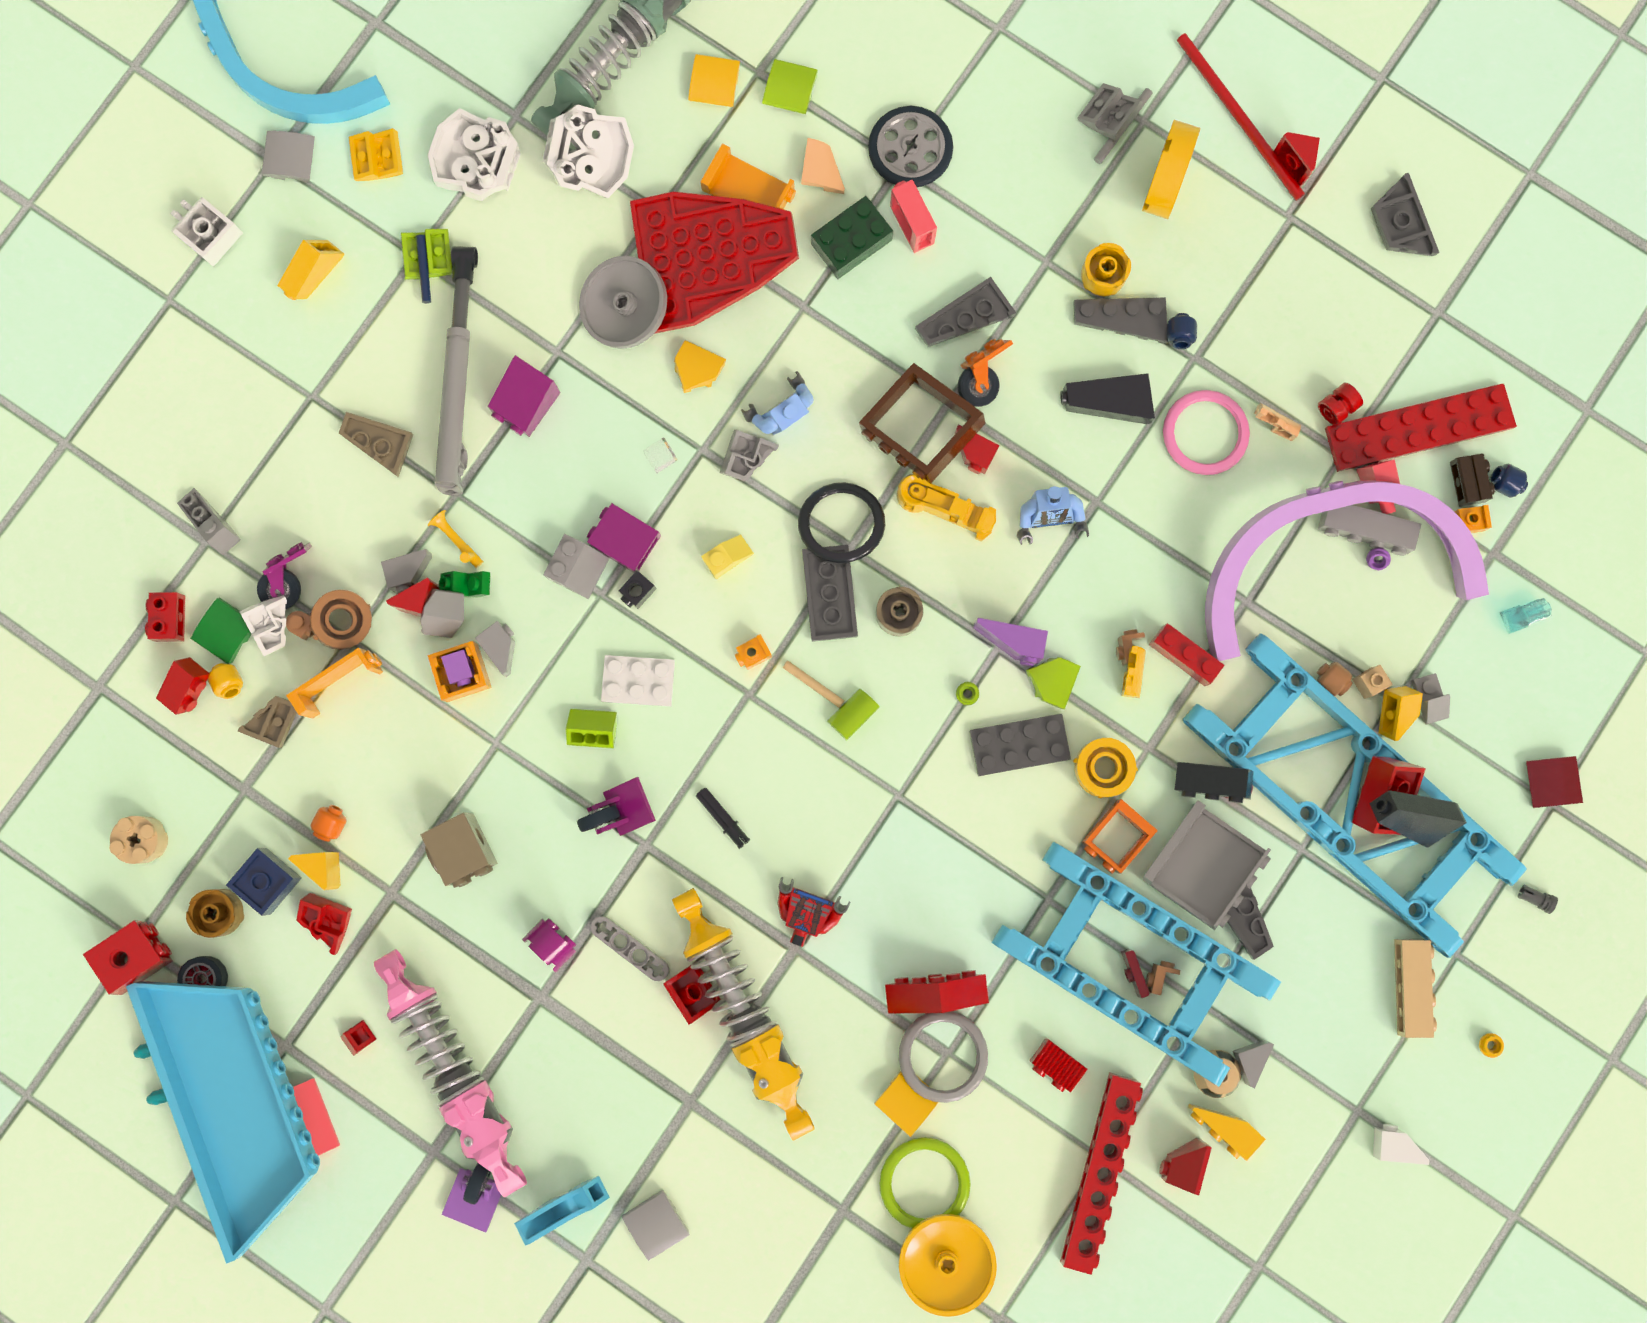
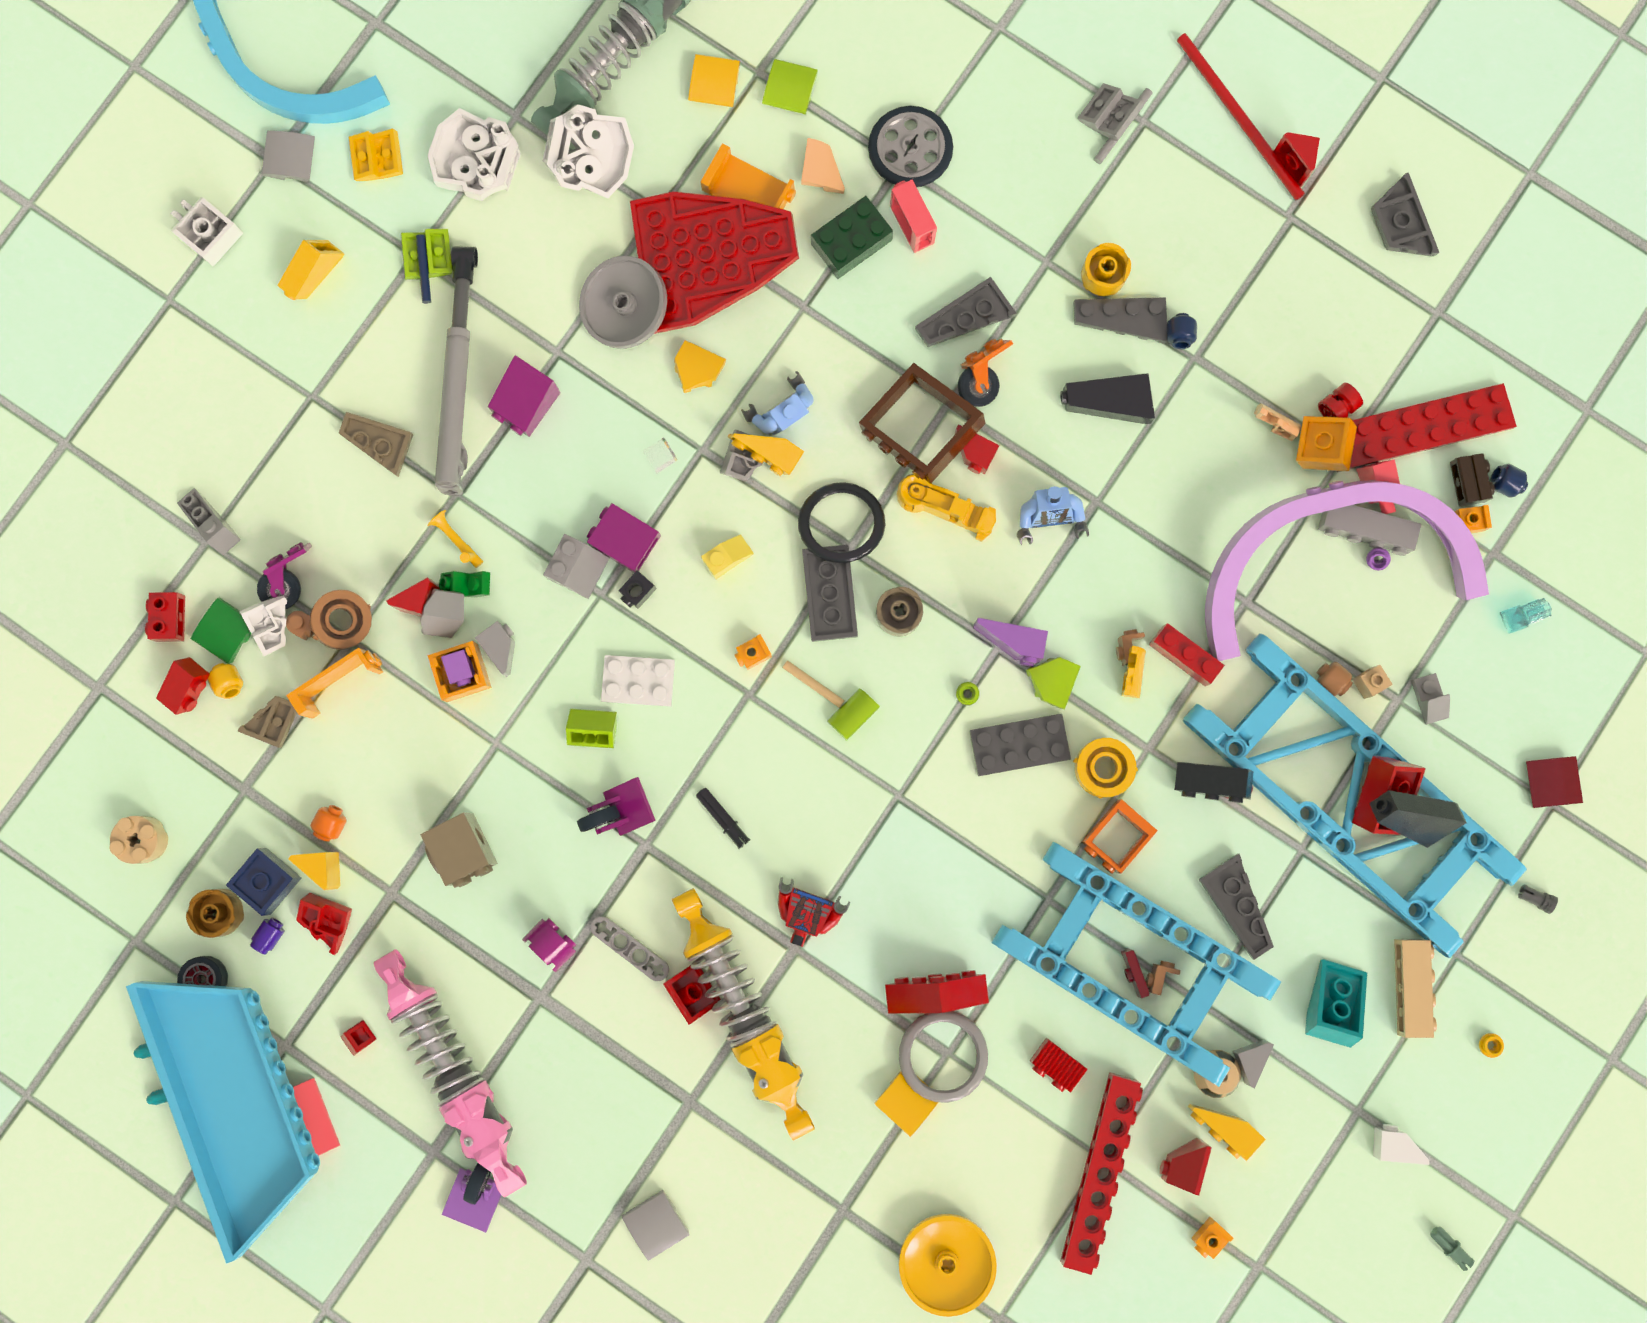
red brick [83,920,173,995] -> none
light grey slope [381,549,432,594] -> none
medium azure arch [514,1176,610,1246] -> none
lime wedge [879,1137,971,1229] -> none
yellow brick [1142,119,1201,219] -> none
light grey panel [1143,800,1271,931] -> none
bright pink wedge [1163,390,1250,475] -> none
yellow slope [1378,686,1423,741] -> none
none -> dark purple brick [250,917,285,955]
none -> yellow slope [728,433,804,476]
none -> light orange brick [1191,1217,1234,1259]
none -> light orange container [1296,416,1357,471]
none -> teal slope [1305,959,1367,1048]
none -> sand green axle [1430,1226,1475,1271]

